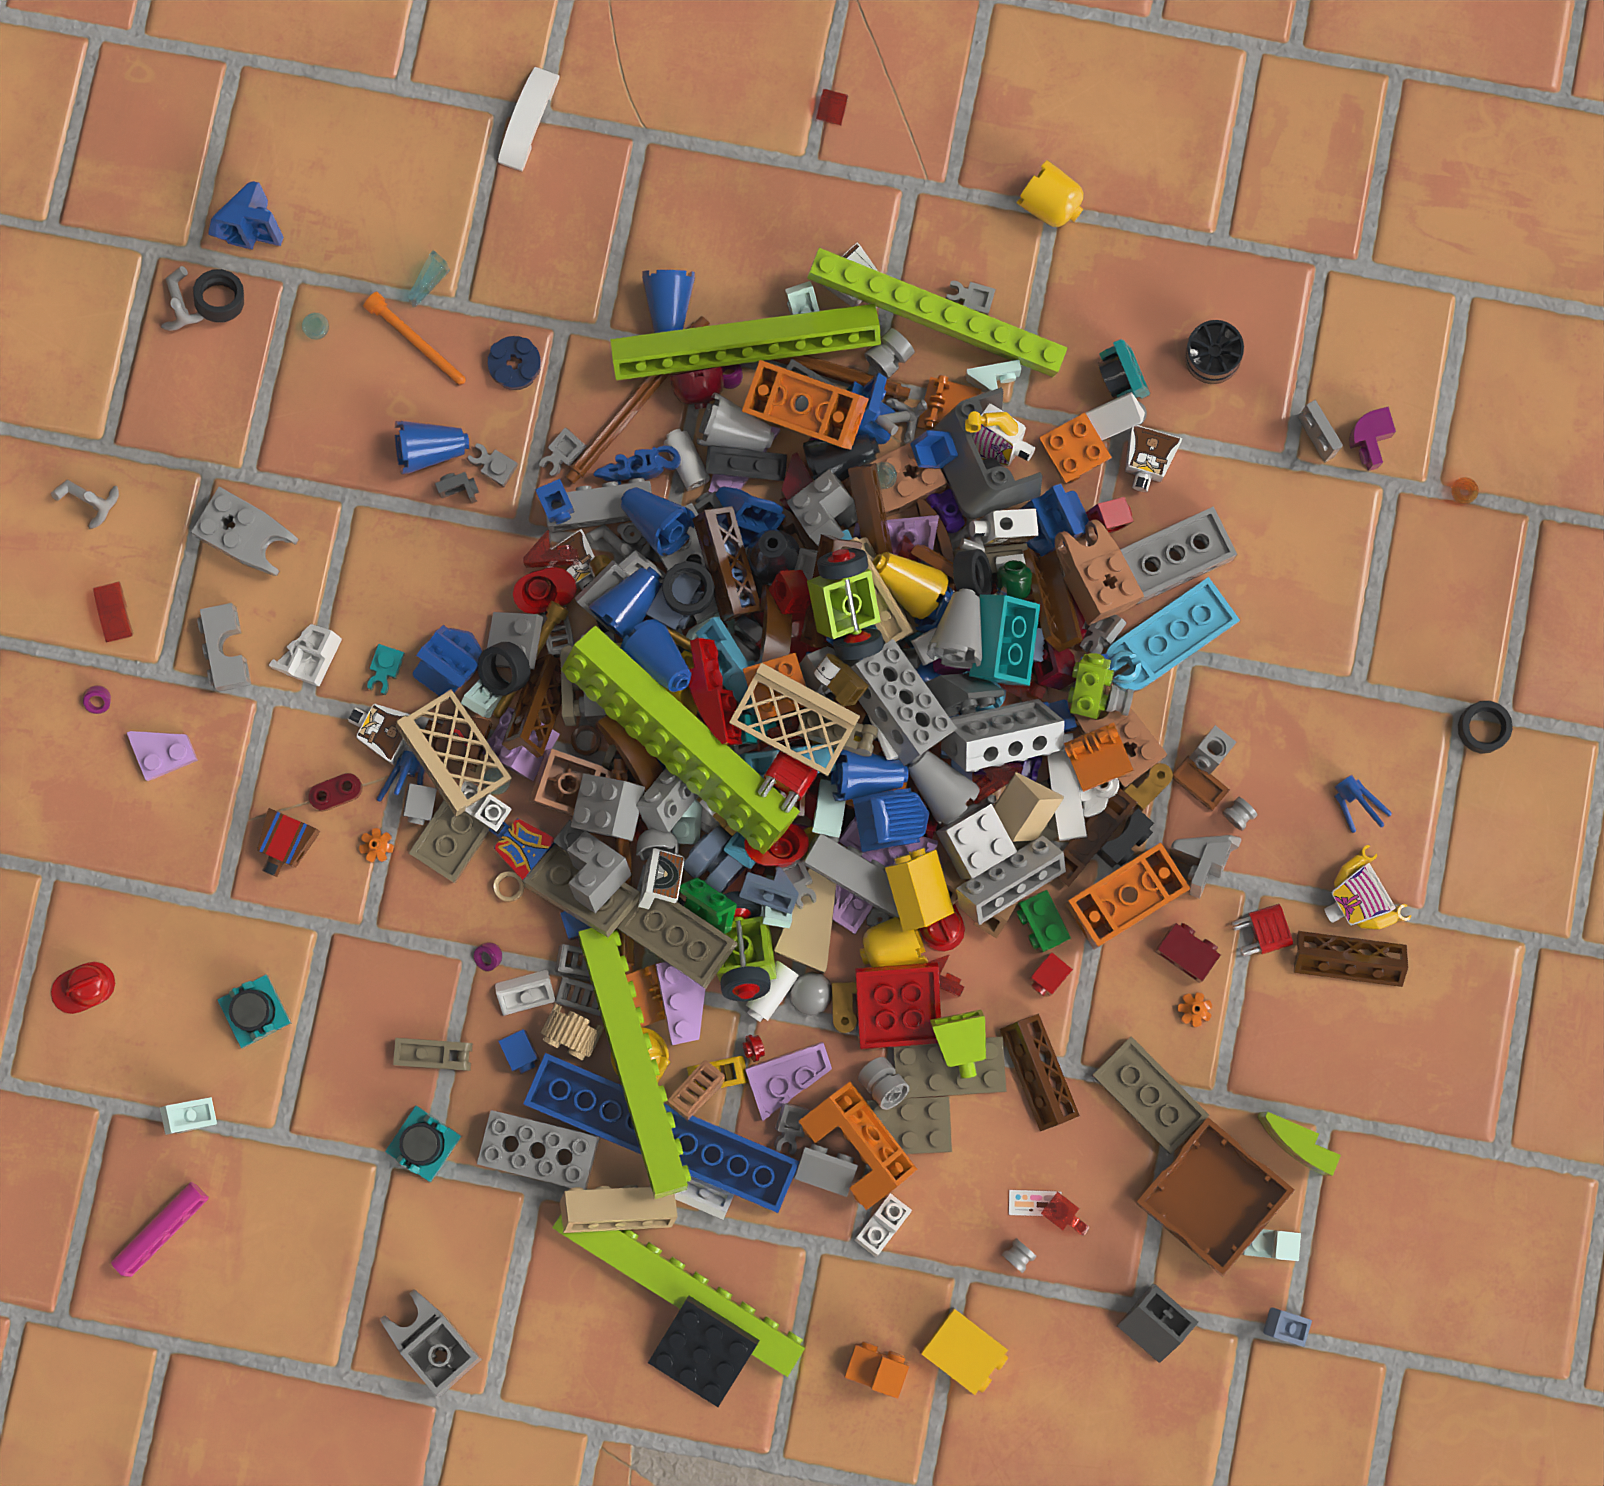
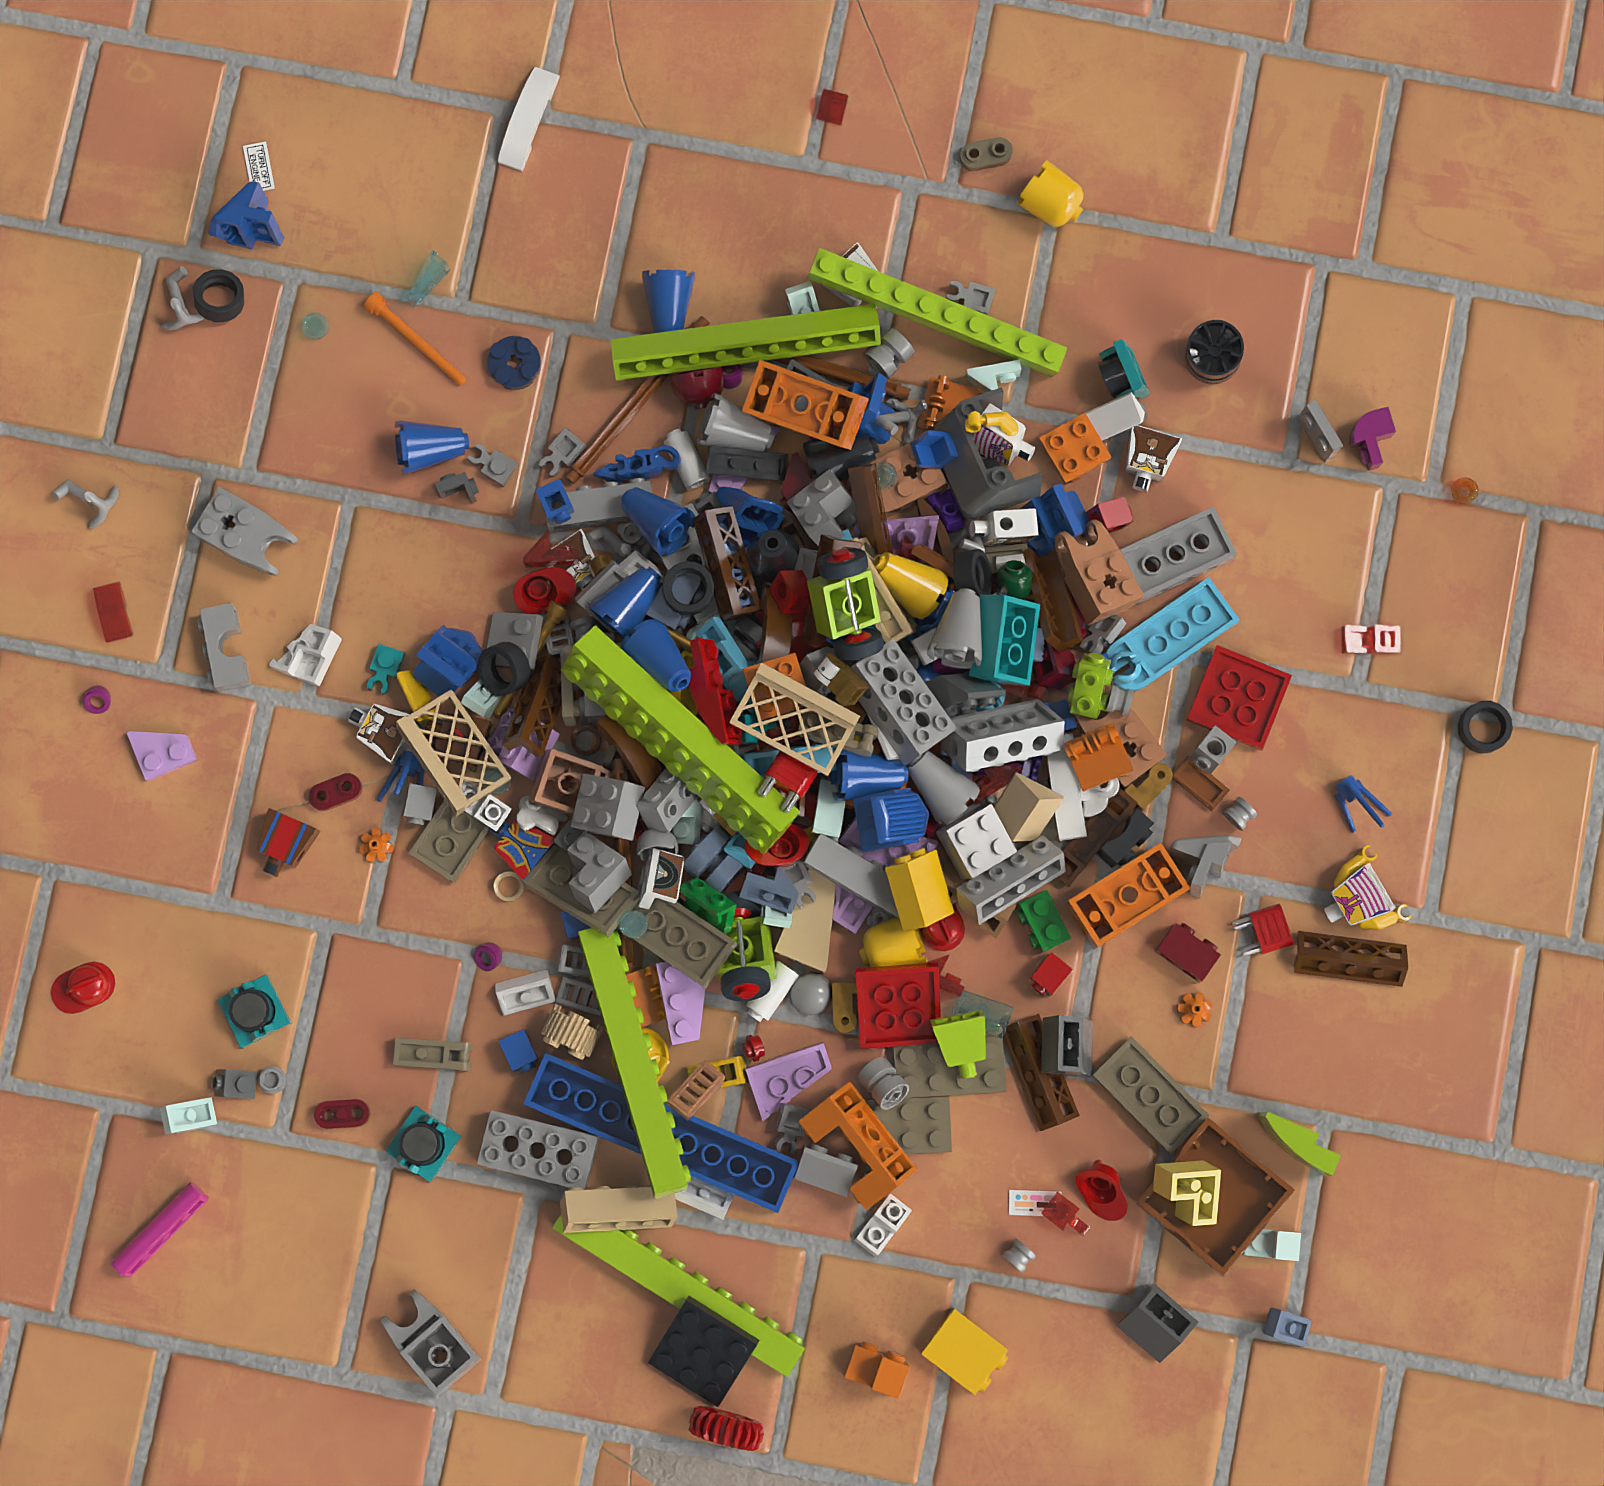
none -> dark grey bracket [212,1069,257,1099]
none -> white sticker [243,141,275,191]
none -> light grey plate [258,1066,286,1094]
none -> dark red plate [314,1099,371,1129]
none -> yellow slope [396,670,436,725]
none -> white plate [516,796,568,835]
none -> light grey wheel [570,616,597,642]
none -> clear light blue plate [620,911,648,938]
none -> red gear [689,1406,764,1451]
none -> clear light blue slope [952,990,1013,1038]
none -> dark tan plate [960,137,1013,171]
none -> dark grey slope [1041,1015,1093,1077]
none -> red piece [1075,1159,1128,1221]
none -> light yellow brick [1153,1160,1221,1226]
none -> red plate [1186,645,1292,751]
none -> clear red slope [1341,625,1400,654]

